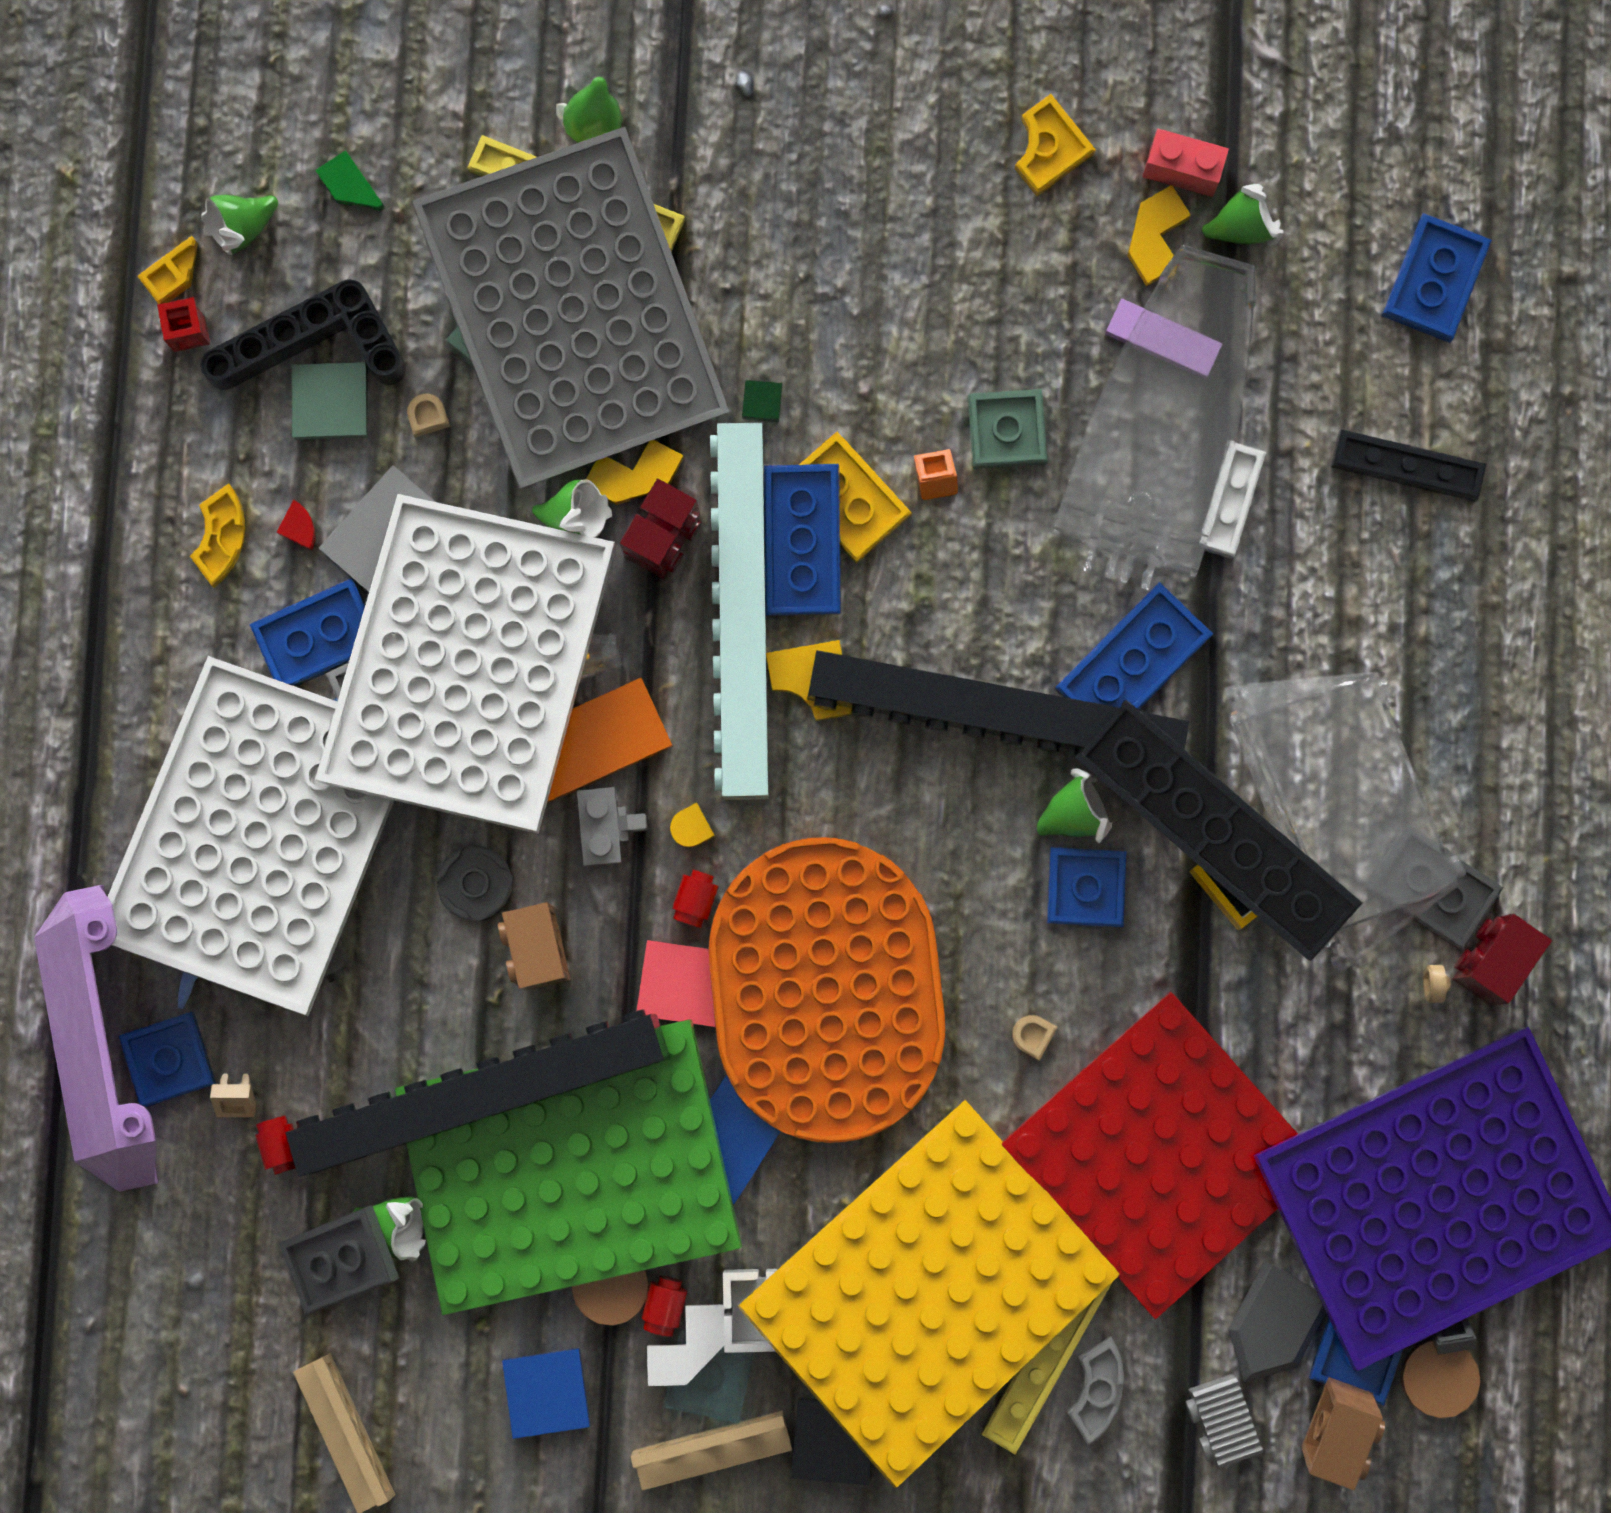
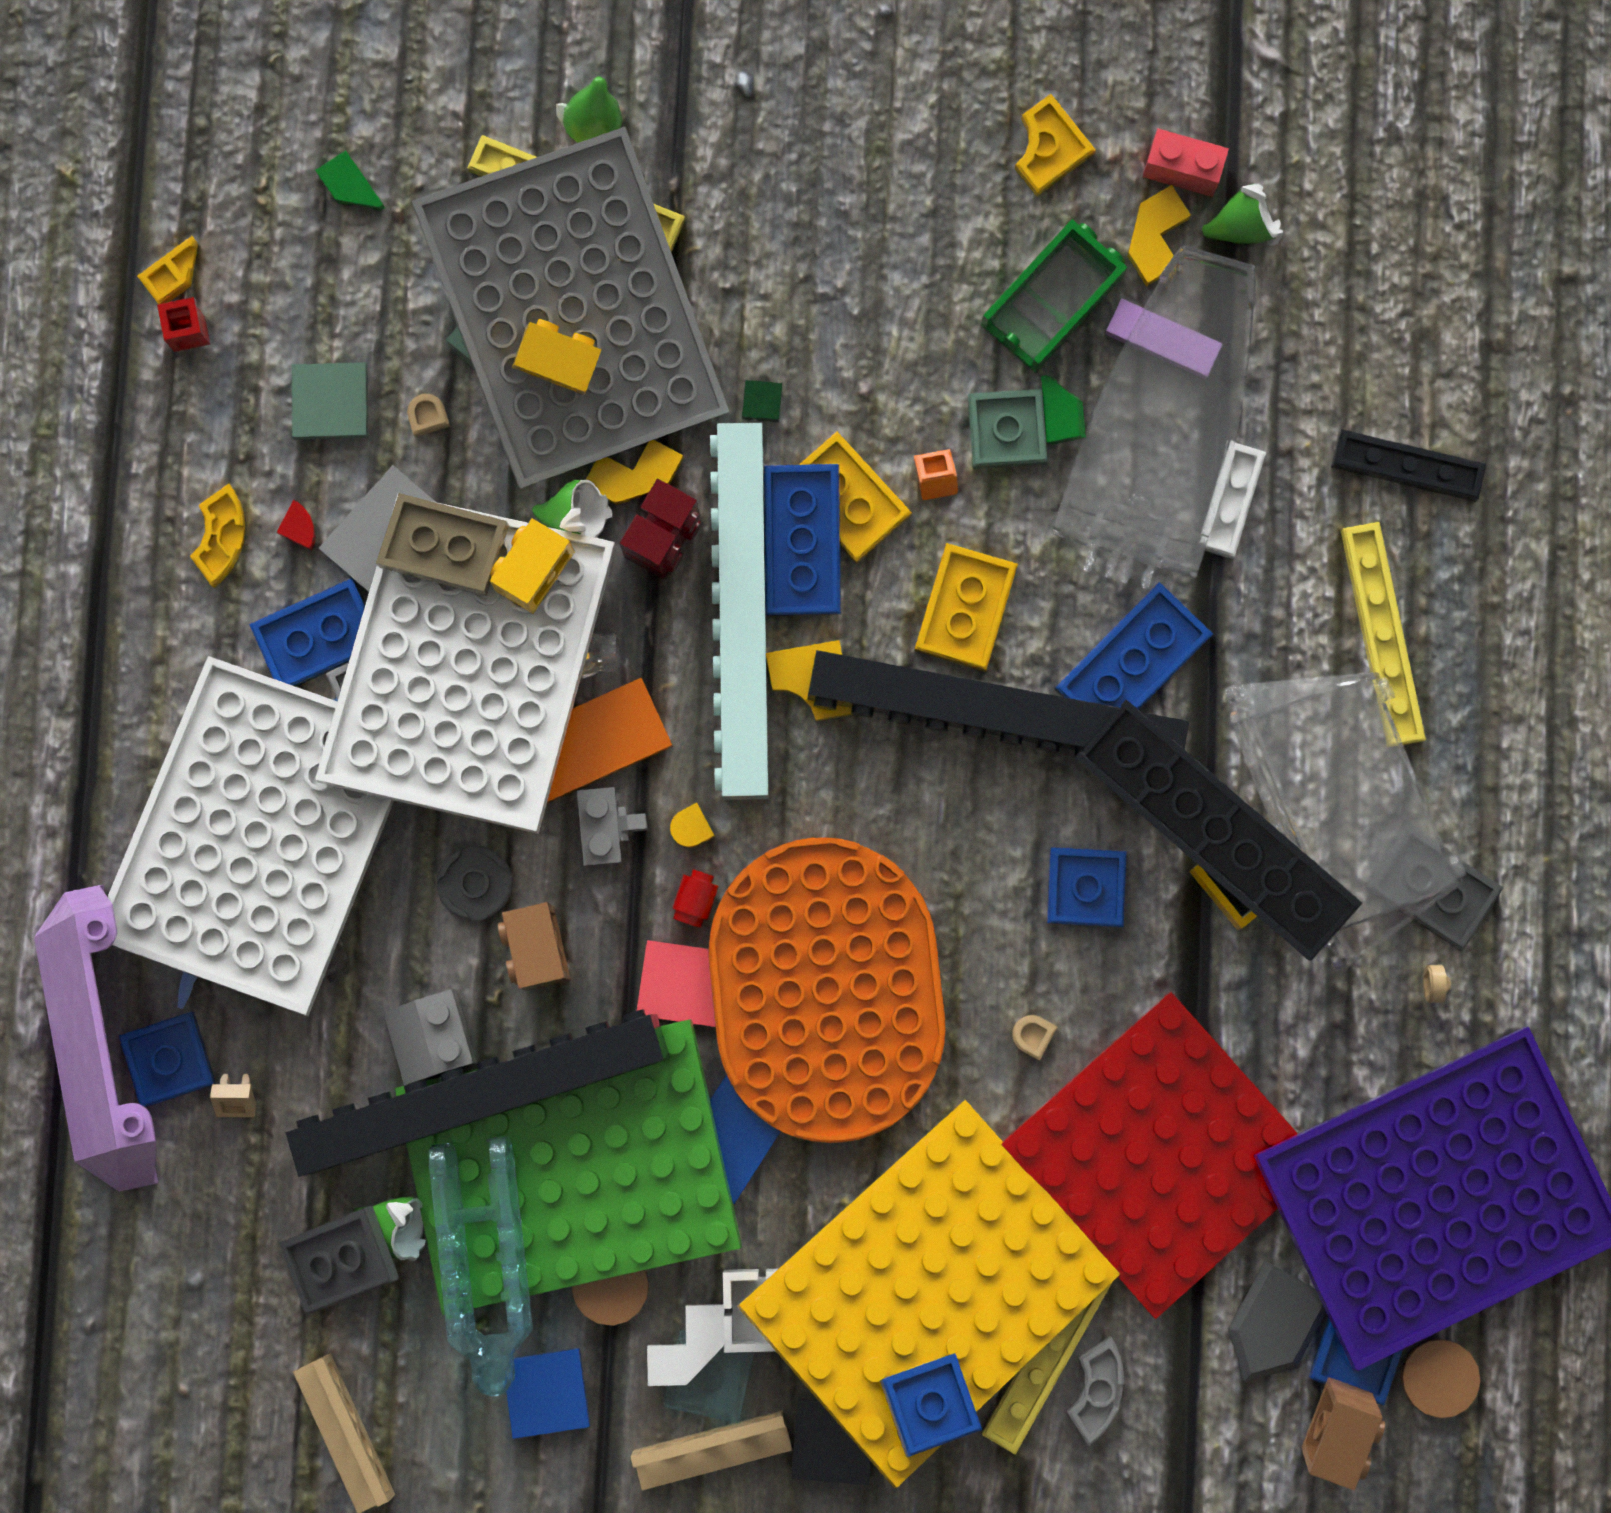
black beam [200,279,406,390] -> none
bright green hat [201,195,279,255] -> none
red brick [255,1115,296,1175] -> none
red brick [642,1276,688,1337] -> none
bright green hat [1036,768,1113,843] -> none
light grey brick [1185,1374,1263,1468] -> none
blue tile [1381,213,1492,343] -> none
dark grey tile [1431,1318,1476,1355] -> none
dark red piece [1452,913,1552,1006] -> none
none -> dark tan plate [376,493,509,596]
none -> light grey slope [383,989,478,1086]
none -> clear light blue piece [429,1136,533,1396]
none -> yellow brick [489,518,575,614]
none -> yellow brick [512,319,602,395]
none -> blue tile [880,1353,982,1457]
none -> yellow tile [914,543,1018,672]
none -> door [981,219,1128,373]
none -> green tile [1041,375,1086,445]
none -> light yellow tile [1341,522,1426,749]

